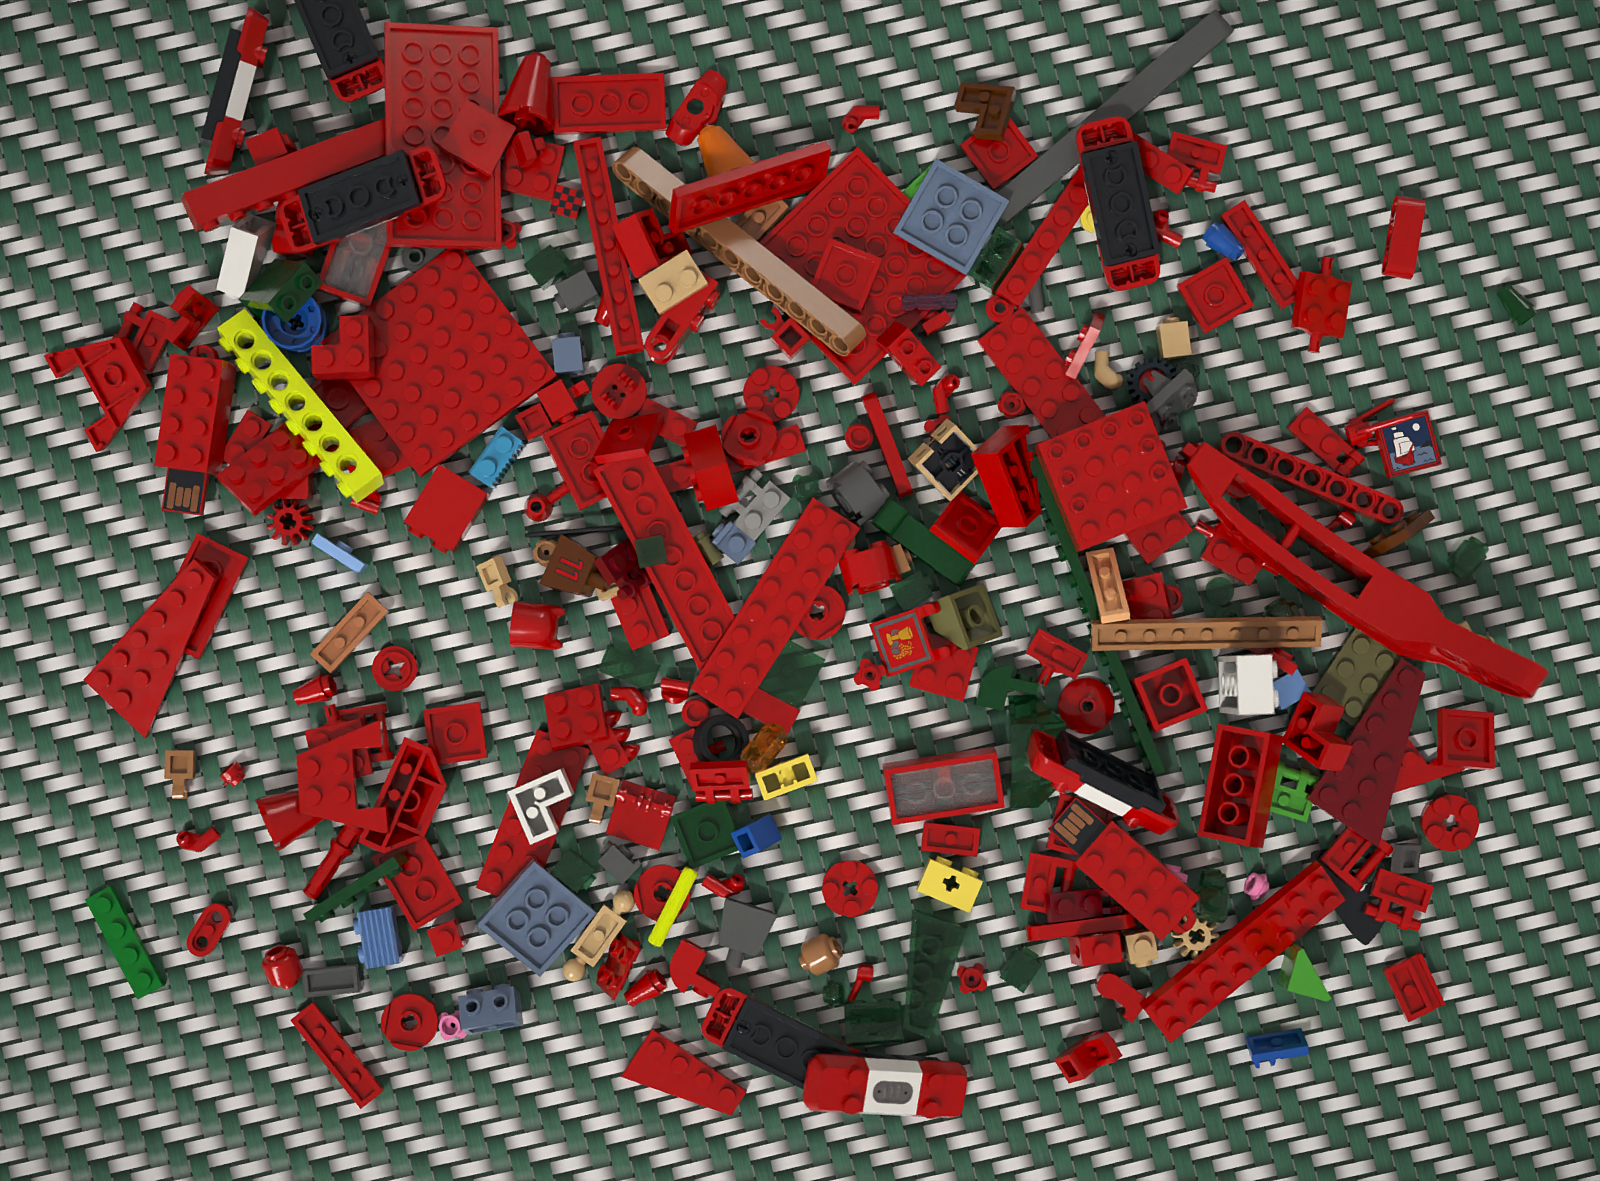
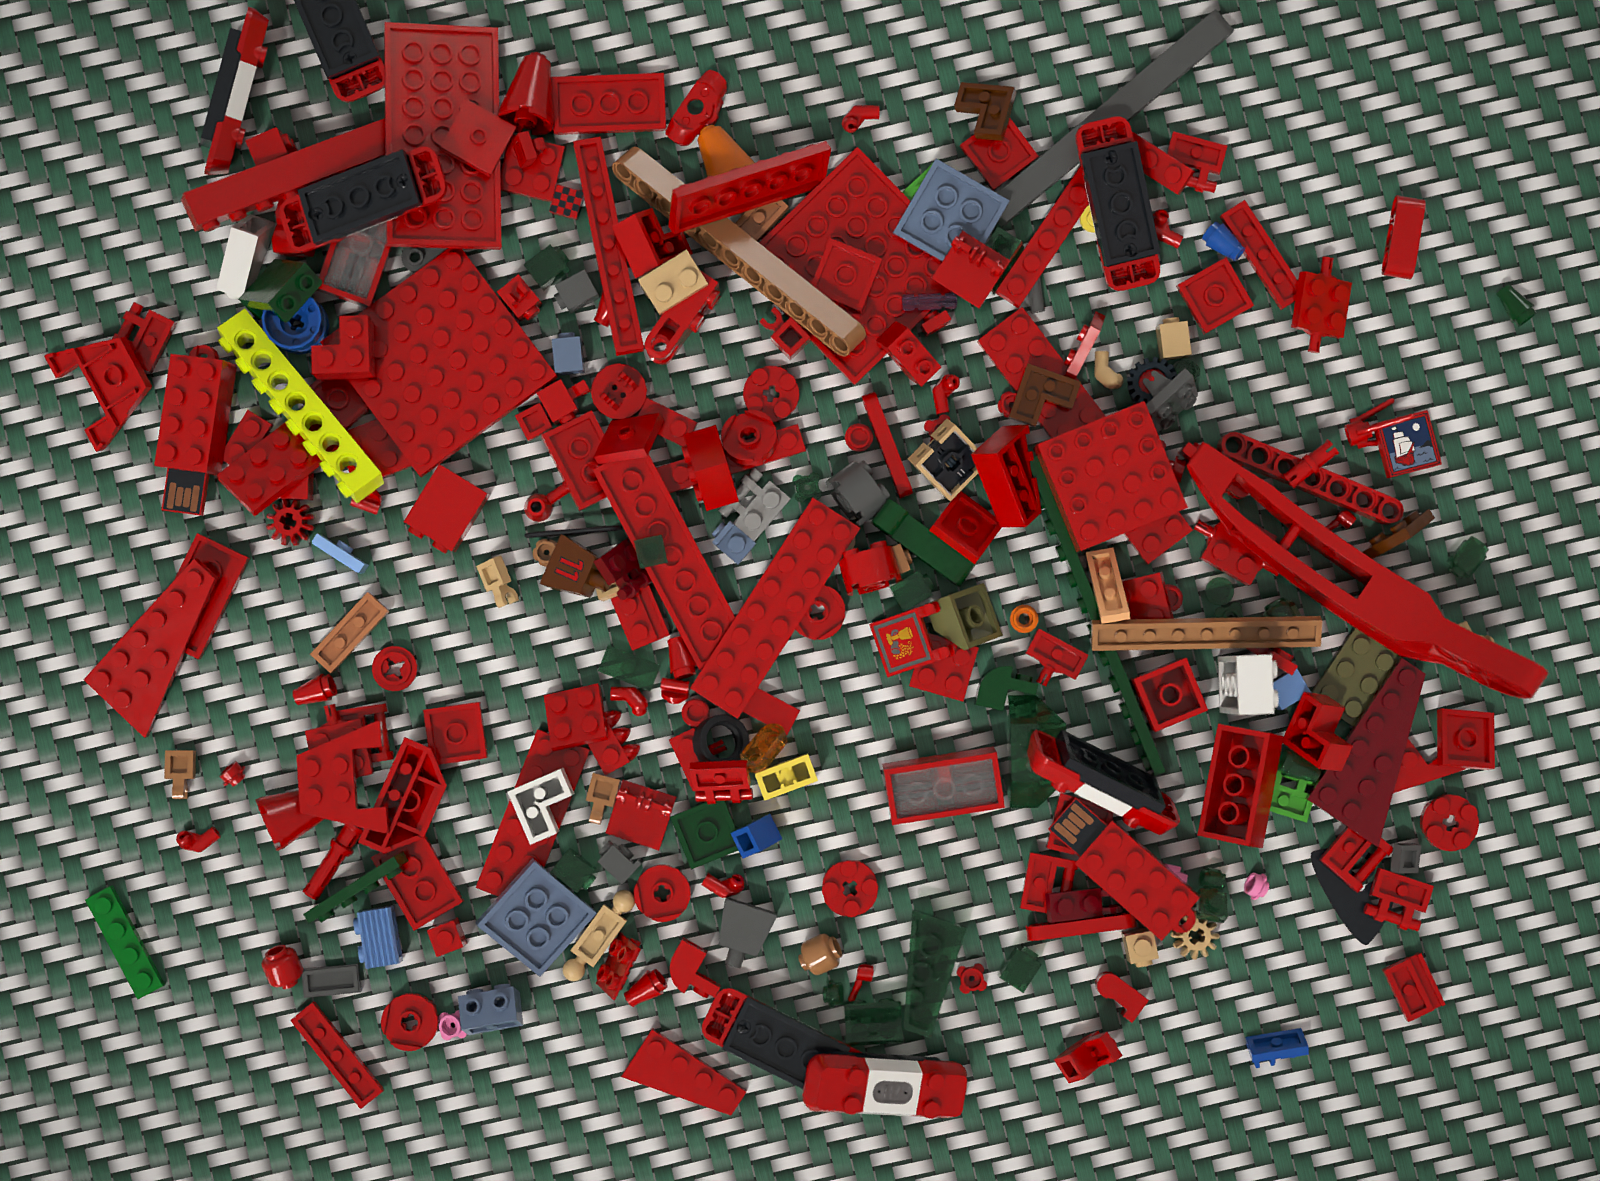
red plate [165,284,220,351] -> none
red plate [186,903,232,957] -> none
dark azure brick [469,426,526,489] -> none
red plate [501,217,522,249] -> none
red piece [510,601,566,650] -> none
neon yellow axle [648,867,697,947] -> none
olive pin [693,530,724,567] -> none
clear green plate [759,640,825,709] -> none
red plate [854,659,886,691] -> none
light yellow brick [916,855,983,913] -> none
red plate [920,822,980,857] -> none
red plate [986,295,1014,323] -> none
red dish [1058,678,1114,734] -> none
red torso [1068,930,1125,967] -> none
red plate [1140,860,1345,1043] -> none
bright green slope [1277,943,1331,1002] -> none
red plate [1286,407,1365,478] -> none
none -> red brick [497,274,542,321]
none -> red cone [667,636,697,680]
none -> red hinge [932,231,1010,309]
none -> reddish brown plate [1008,364,1081,427]
none -> orange plate [1010,605,1038,633]
none -> clear green cone [1277,749,1321,783]
none -> red pin [1282,439,1339,489]

